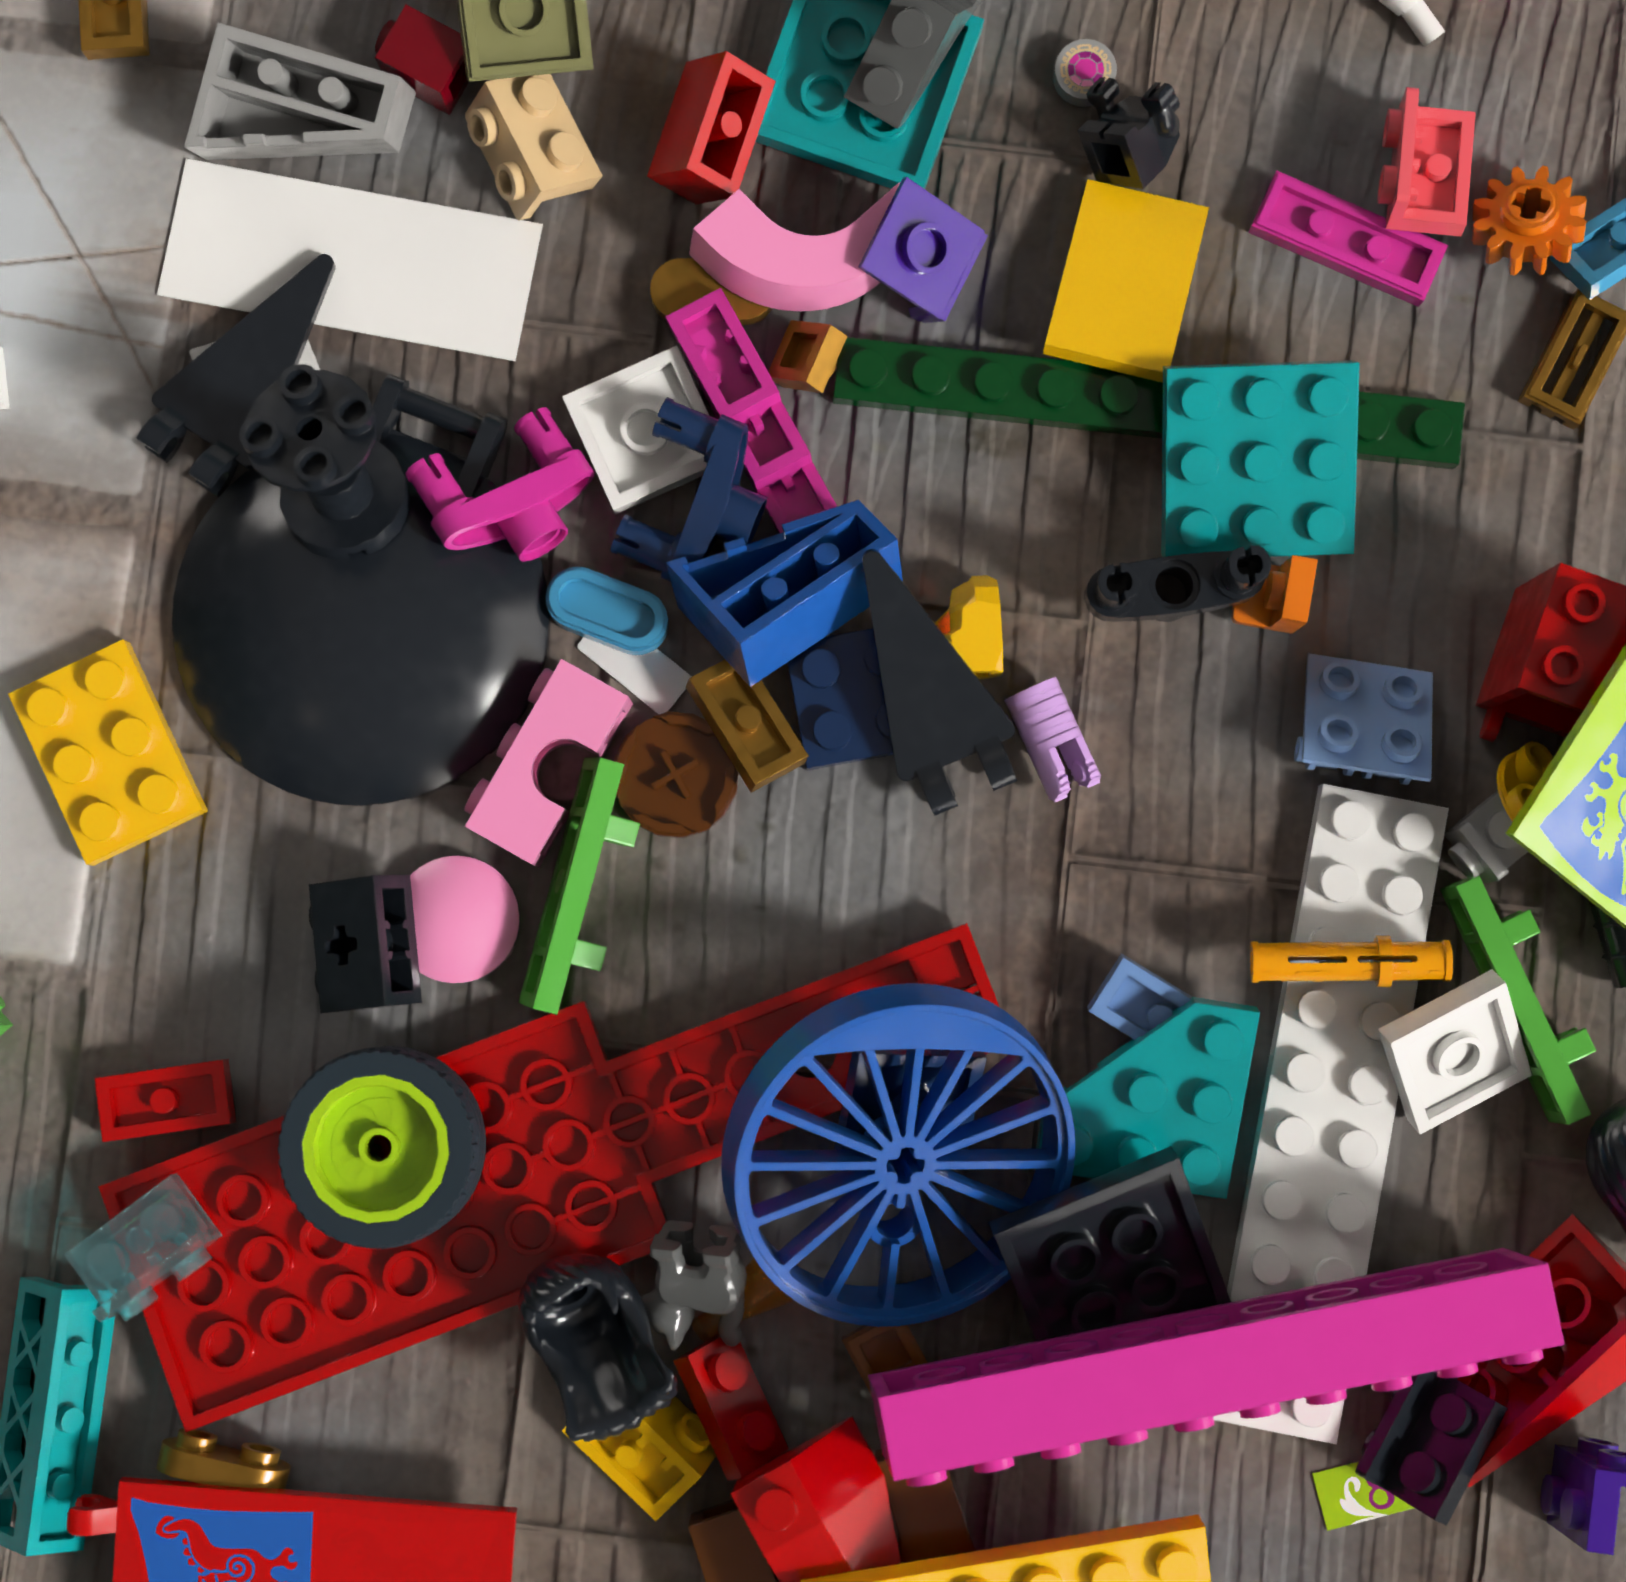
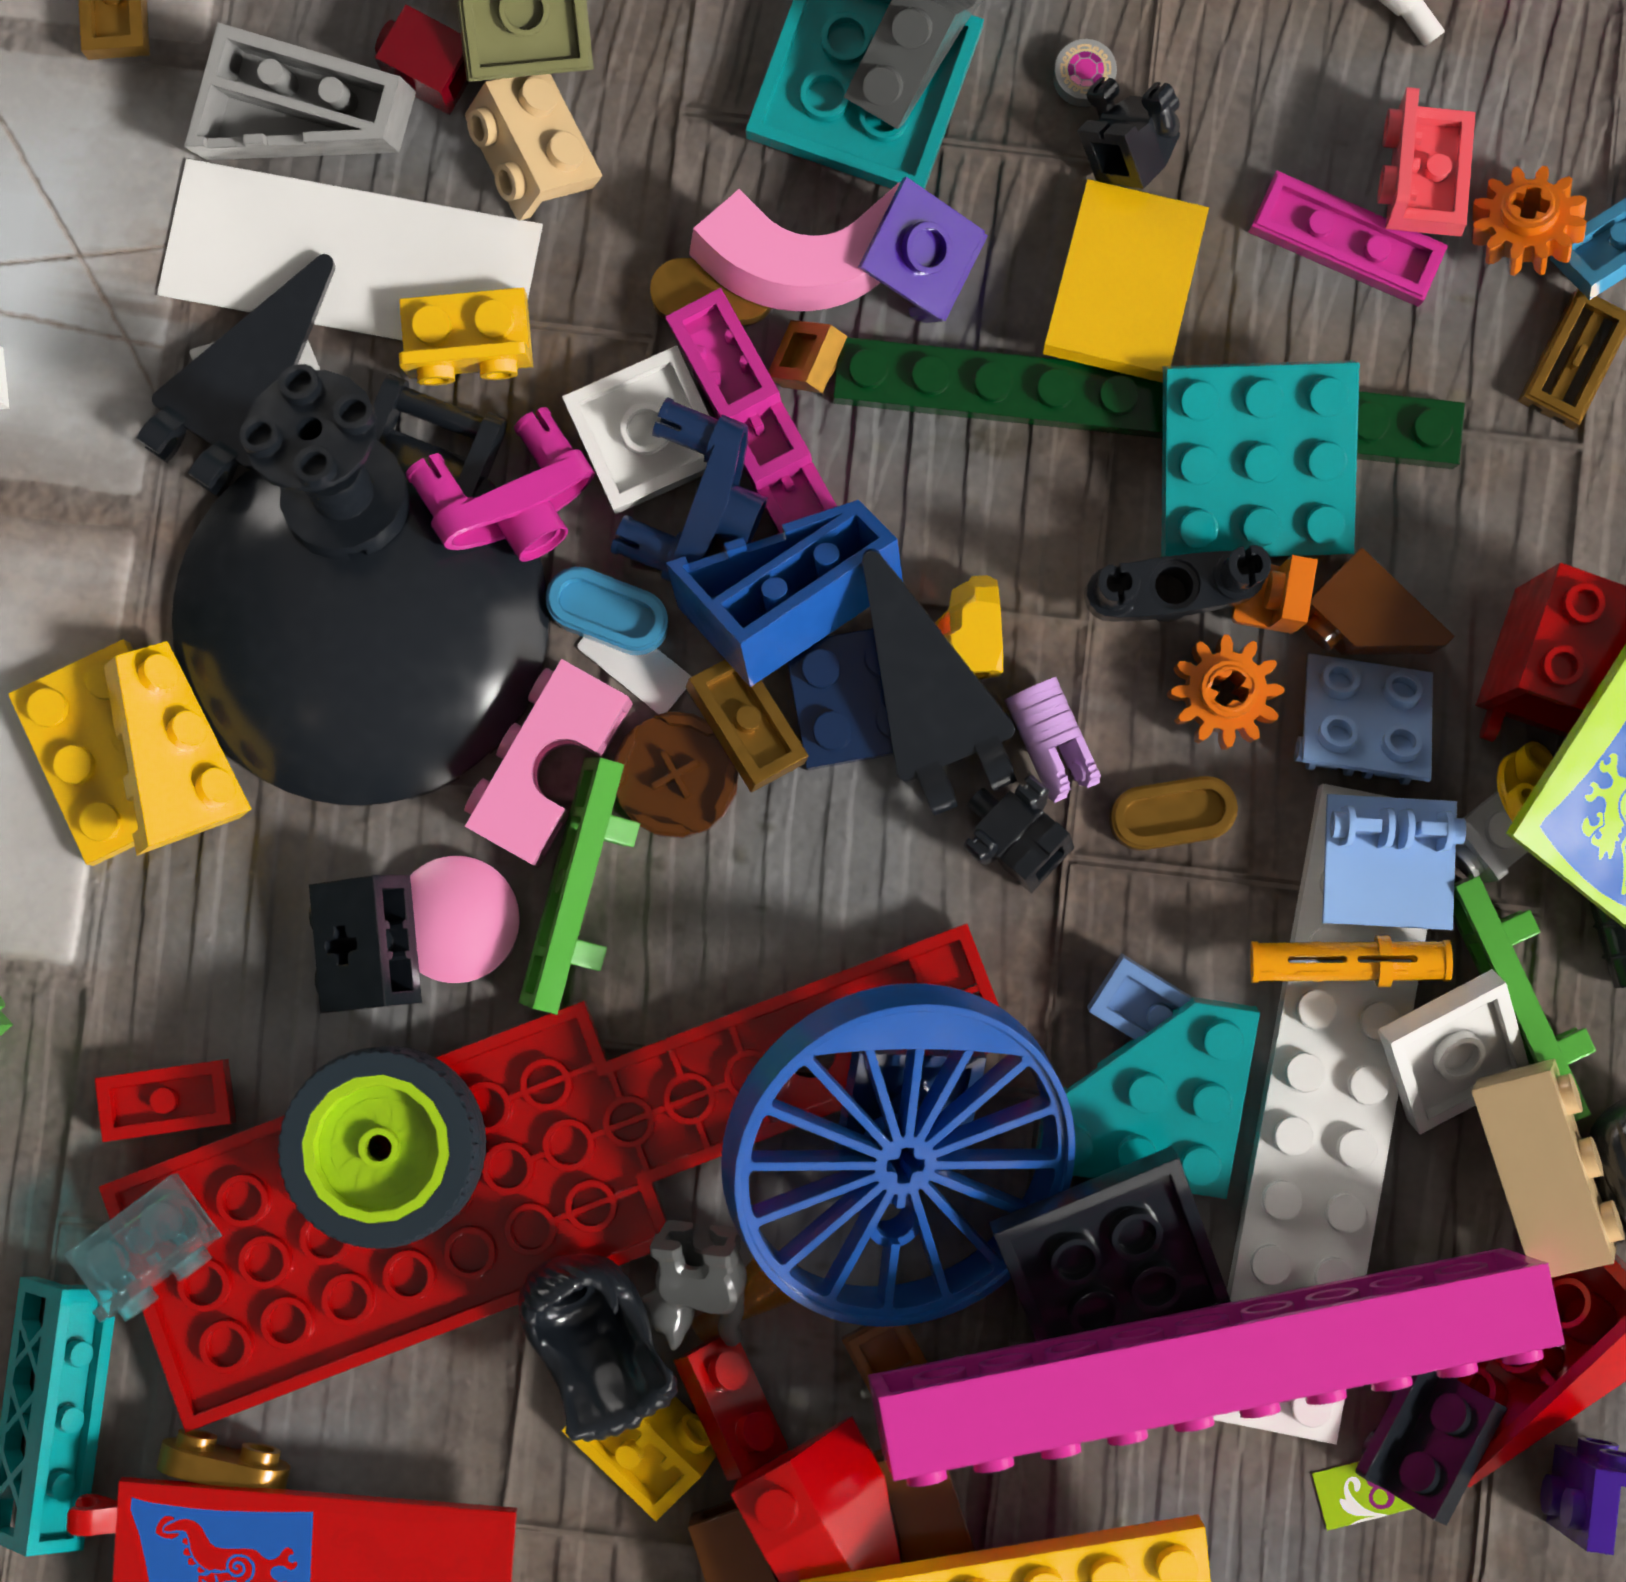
red brick [647,51,776,205] -> none
none -> yellow wing [104,641,252,856]
none -> yellow bracket [398,287,533,386]
none -> black piece [964,775,1075,894]
none -> pearl gold tile [1109,776,1238,851]
none -> orange gear [1167,634,1285,750]
none -> reddish brown slope [1302,547,1455,655]
none -> light blue hinge [1322,794,1466,930]
none -> tan brick [1471,1058,1625,1278]

